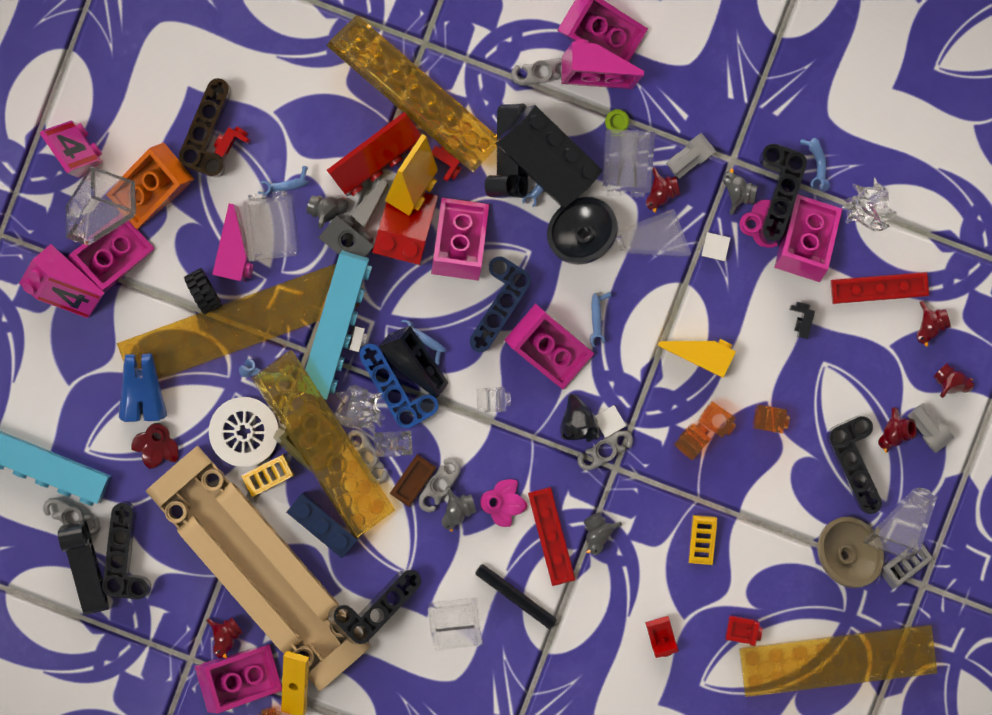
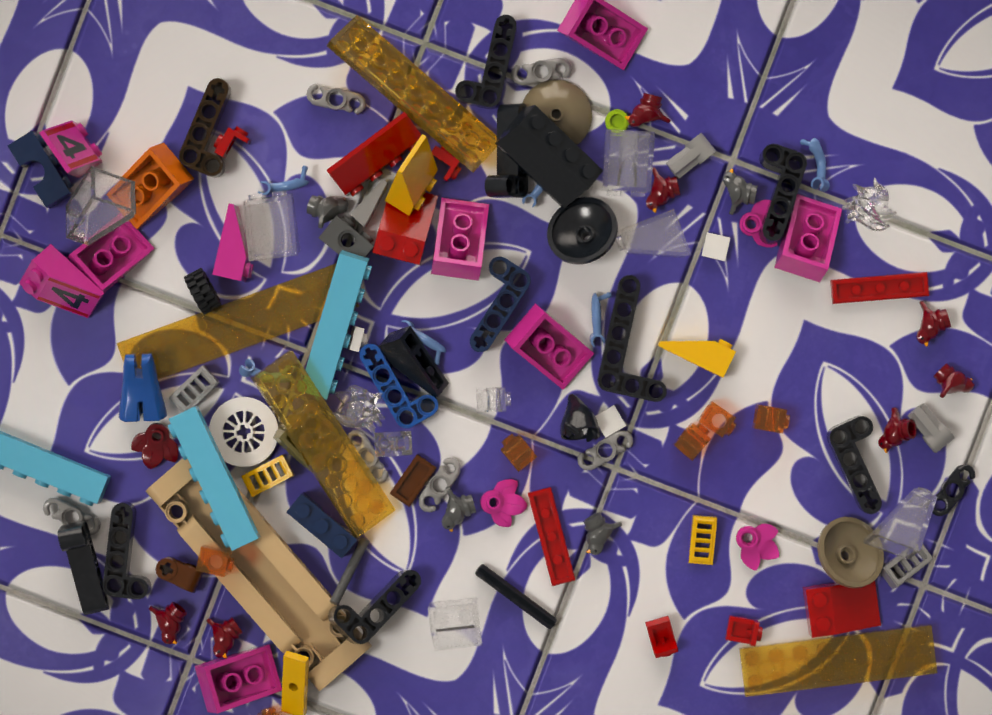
dark pink slope [561,39,644,89] -> none
black bracket [789,302,815,339] -> none
none -> dark blue arch [7,131,74,209]
none -> dark red animal [149,602,187,644]
none -> reddish brown piece [155,557,204,593]
none -> medium azure brick [168,406,261,551]
none -> light grey slope [169,365,220,412]
none -> clear orange brick [196,545,235,577]
none -> light grey piece [306,84,366,115]
none -> dark grey bar [330,537,369,605]
none -> black beam [455,15,517,109]
none -> clear orange brick [500,434,537,472]
none -> dark tan dish [522,80,592,145]
none -> black beam [597,275,667,402]
none -> dark red animal [625,93,671,127]
none -> dark pink plate [736,524,779,571]
none -> red slope [802,580,881,638]
none -> black piece [929,464,975,516]

